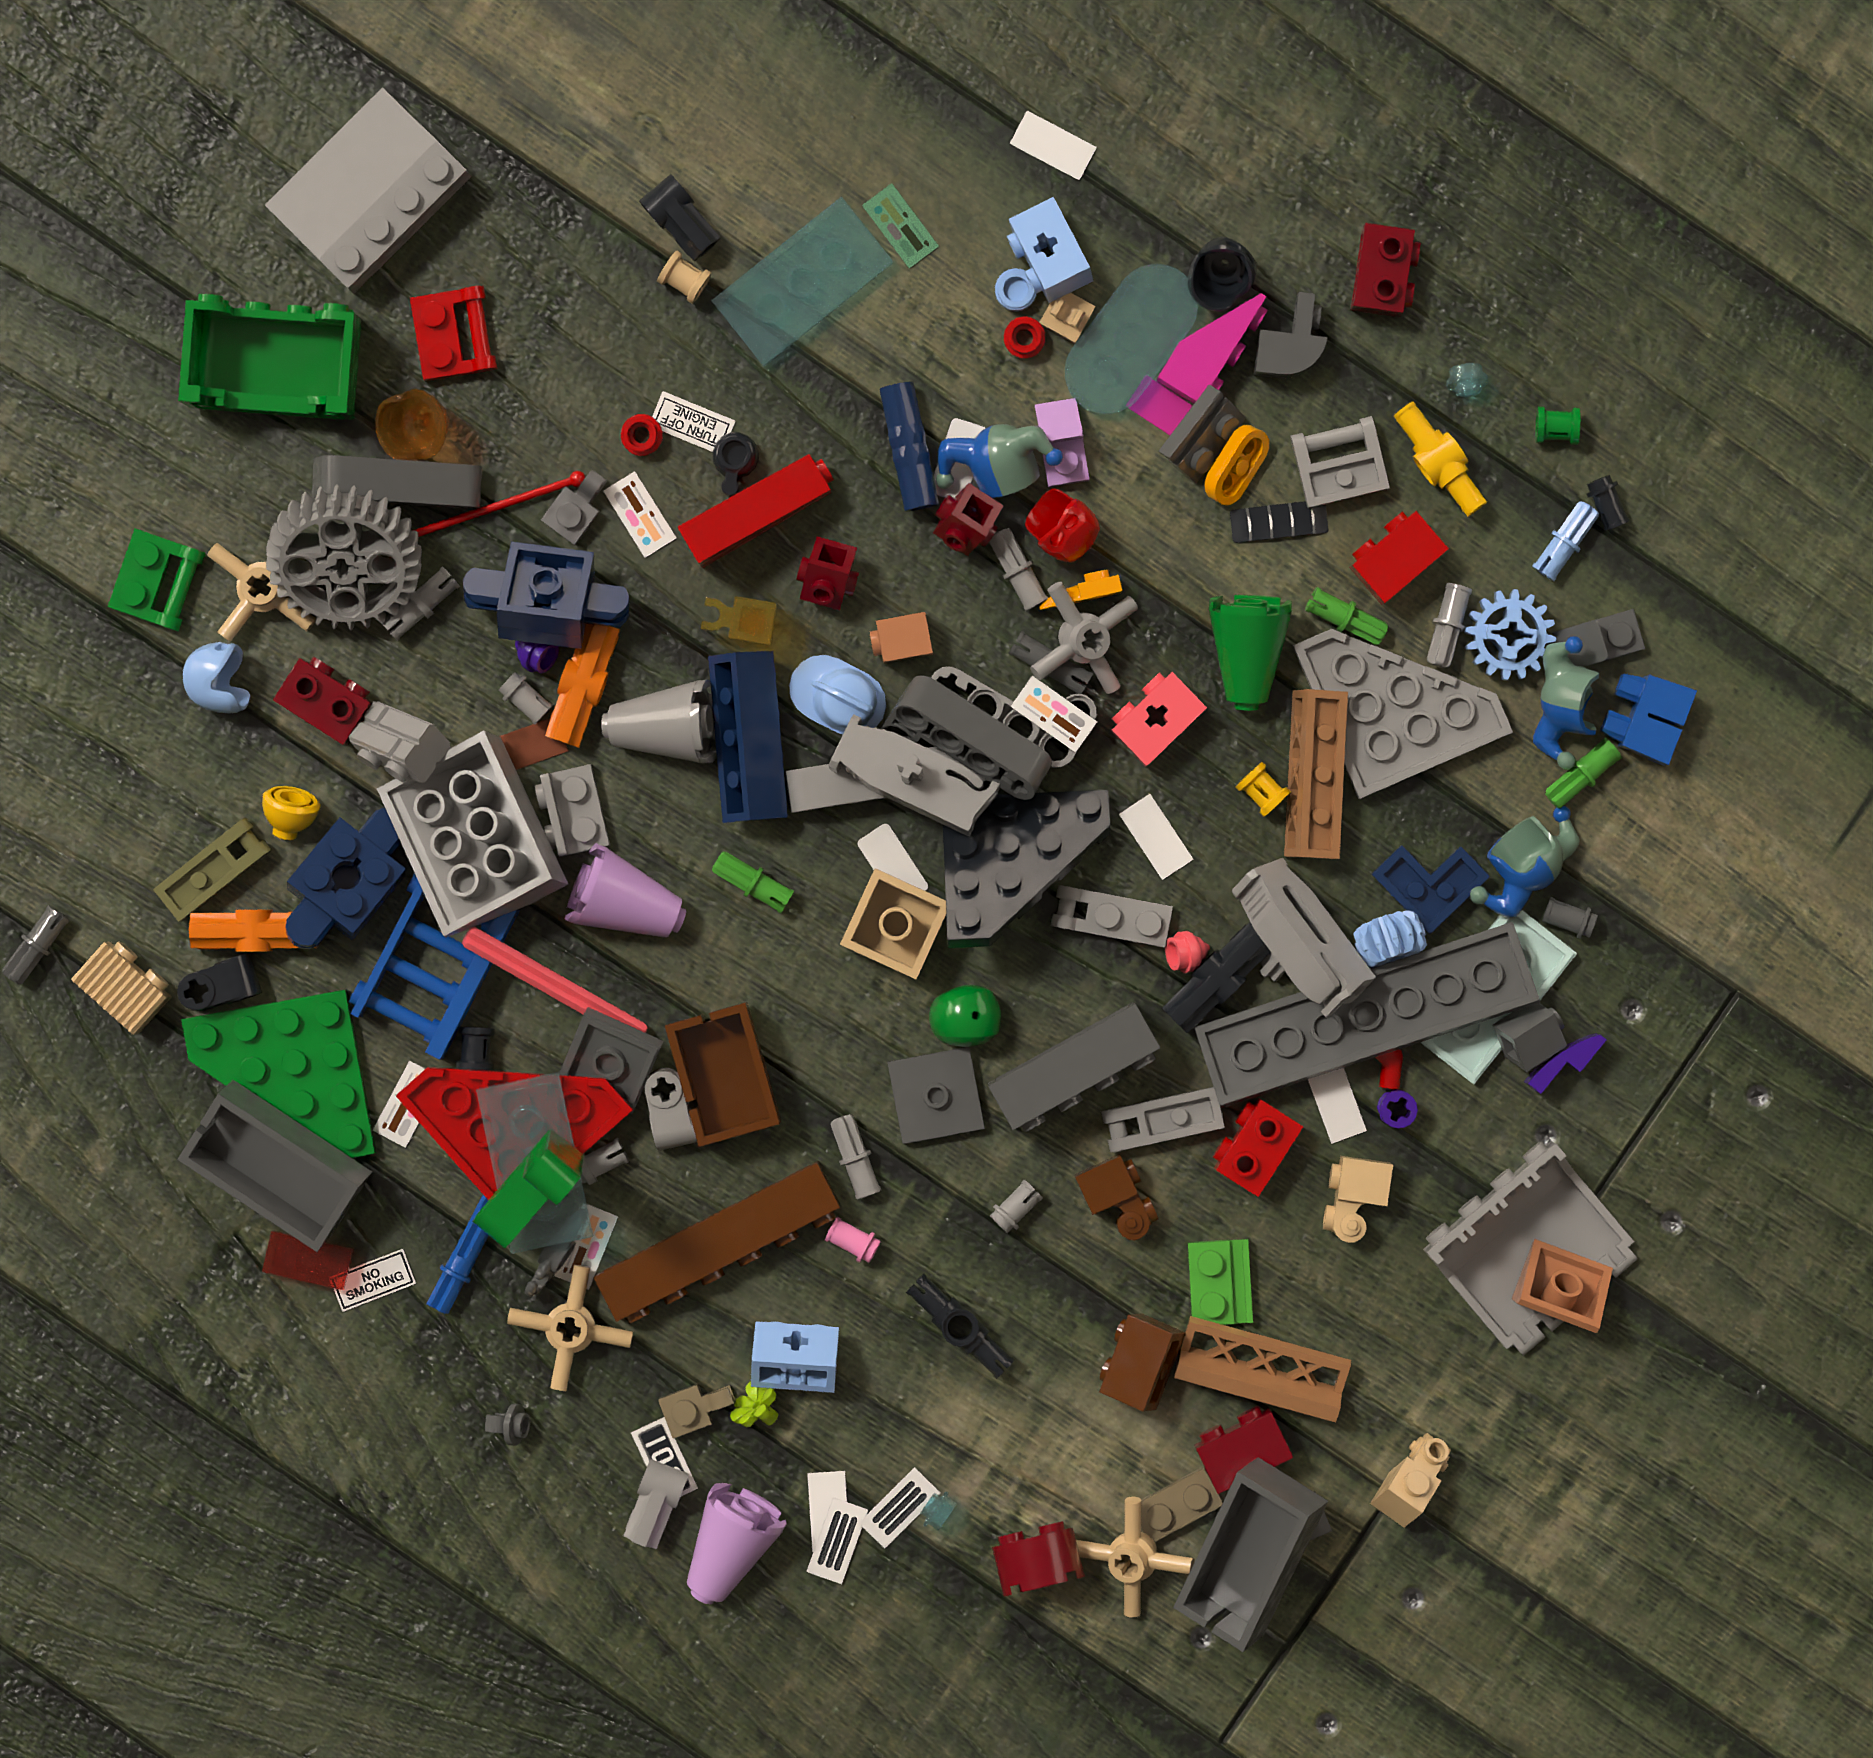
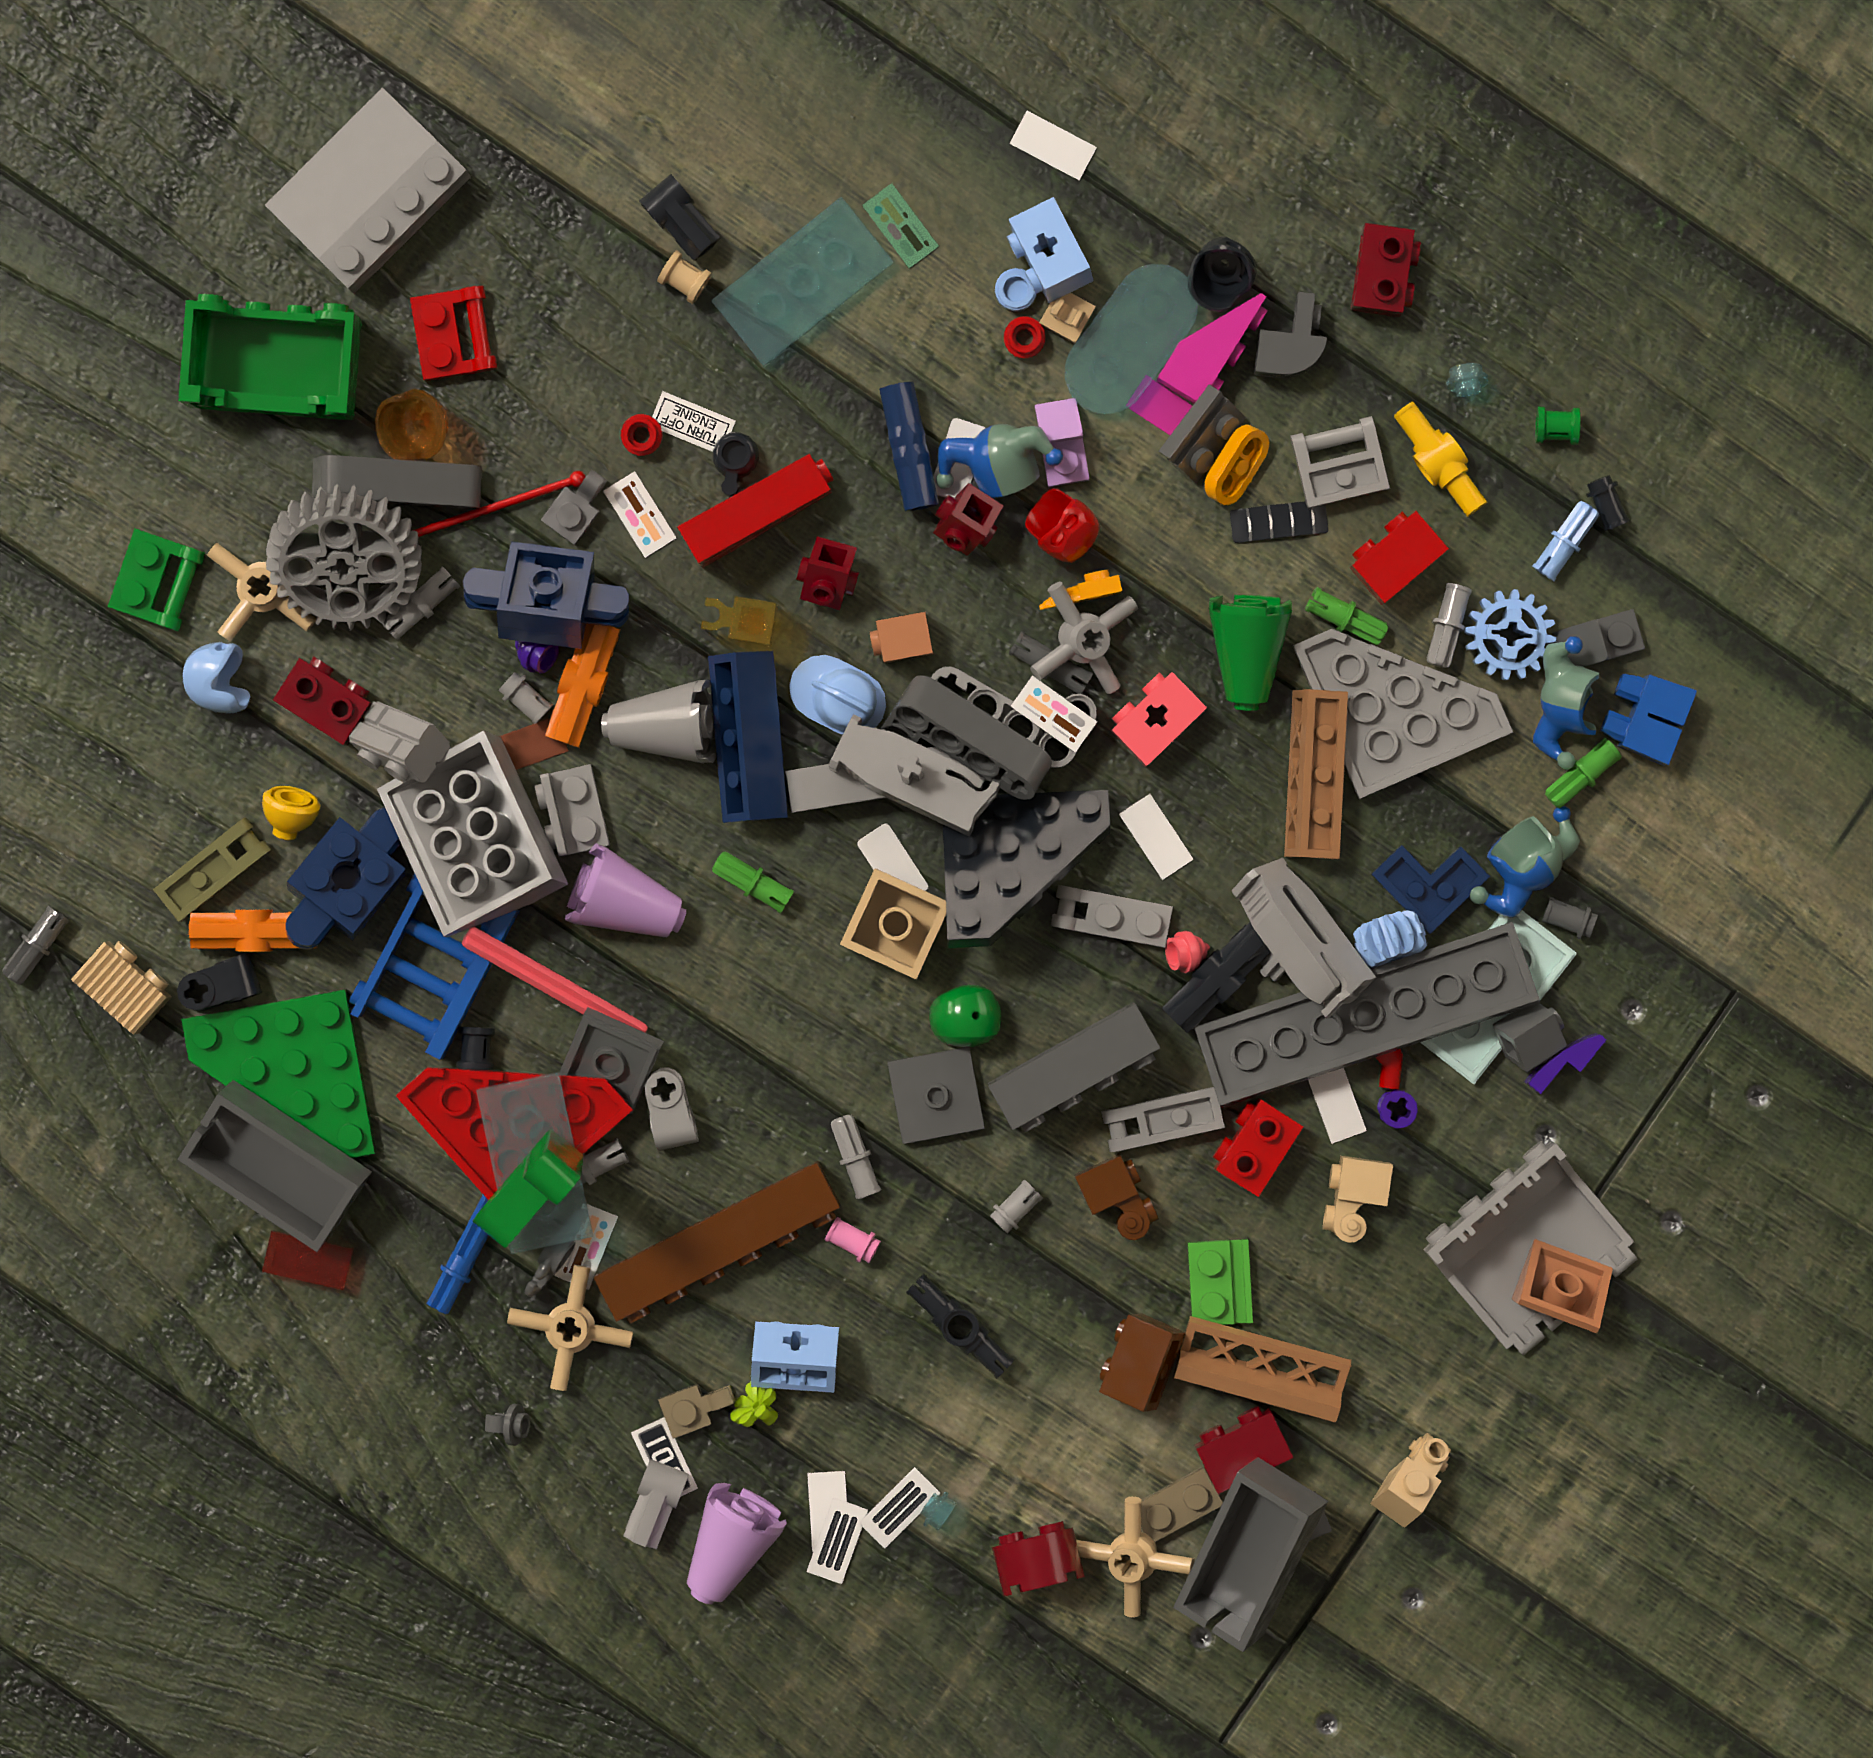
white sticker [329,1249,416,1312] -> none
white sticker [373,1061,425,1148] -> none
reddish brown piece [665,1002,781,1147] -> none
light grey axle [989,528,1048,611] -> none
yellow bush [1235,762,1291,817] -> none

